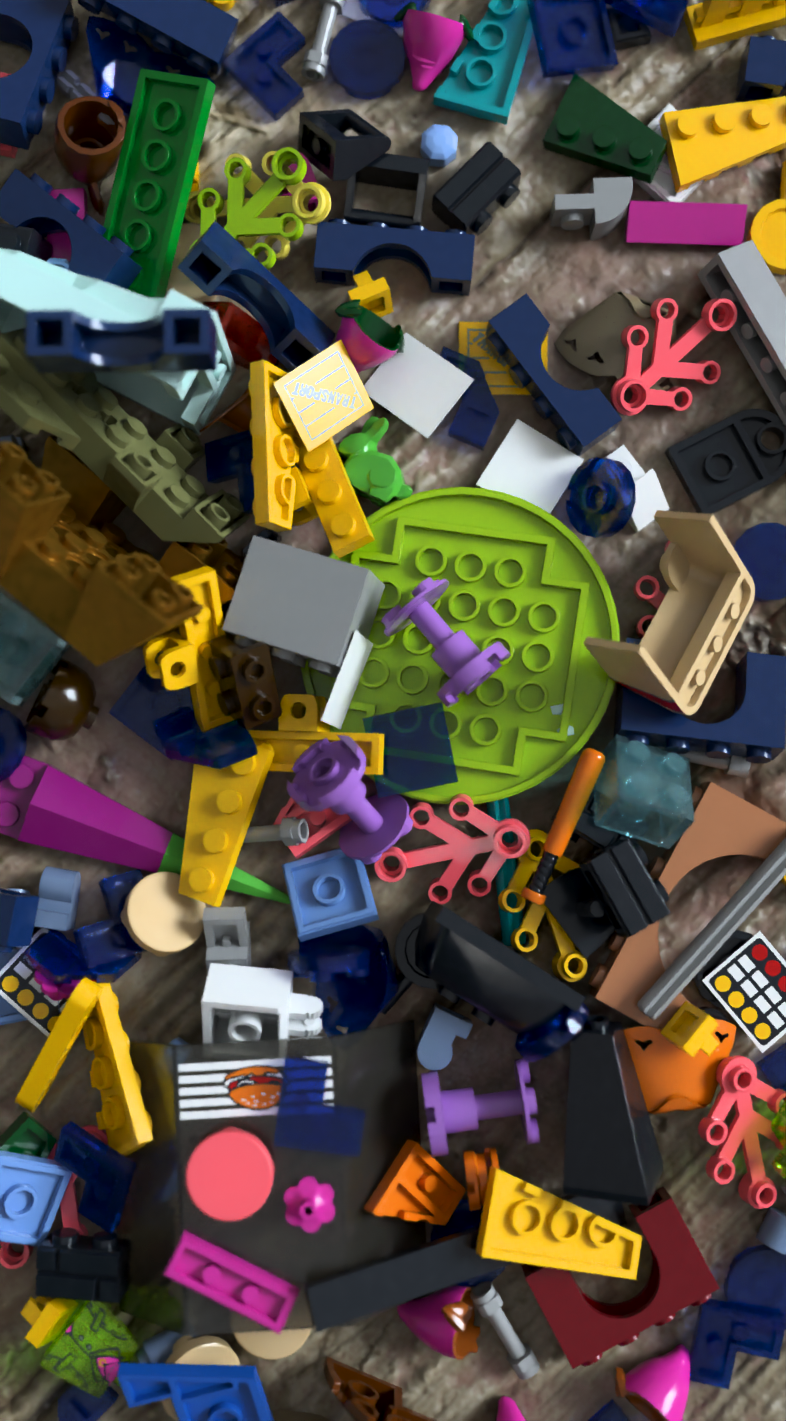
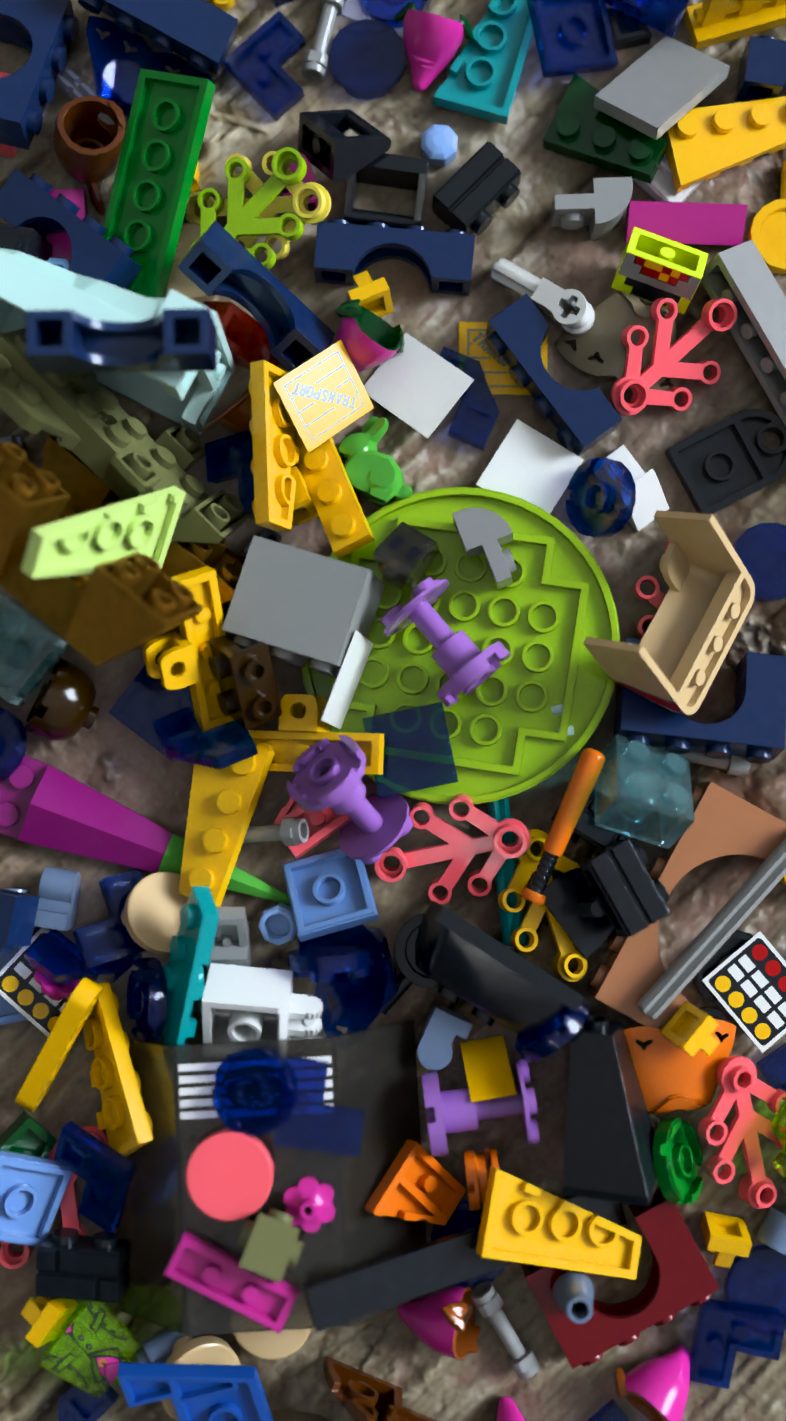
none -> yellowish green wing [21,486,186,579]
none -> clear blue tile [126,957,168,1041]
none -> teal wing [151,886,219,1069]
none -> clear blue tile [212,1047,298,1136]
none -> olive brick [237,1208,304,1283]
none -> light blue tile [258,902,297,946]
none -> clear smoke slope [373,522,440,591]
none -> light grey brick [452,507,517,590]
none -> yellow sticker [460,1035,517,1103]
none -> white connector [491,258,595,335]
none -> sand blue cone [552,1271,594,1324]
none -> light grey tile [594,35,730,140]
none -> brick [611,226,709,314]
none -> green tile [653,1118,703,1205]
none -> yellow tile [701,1211,752,1269]

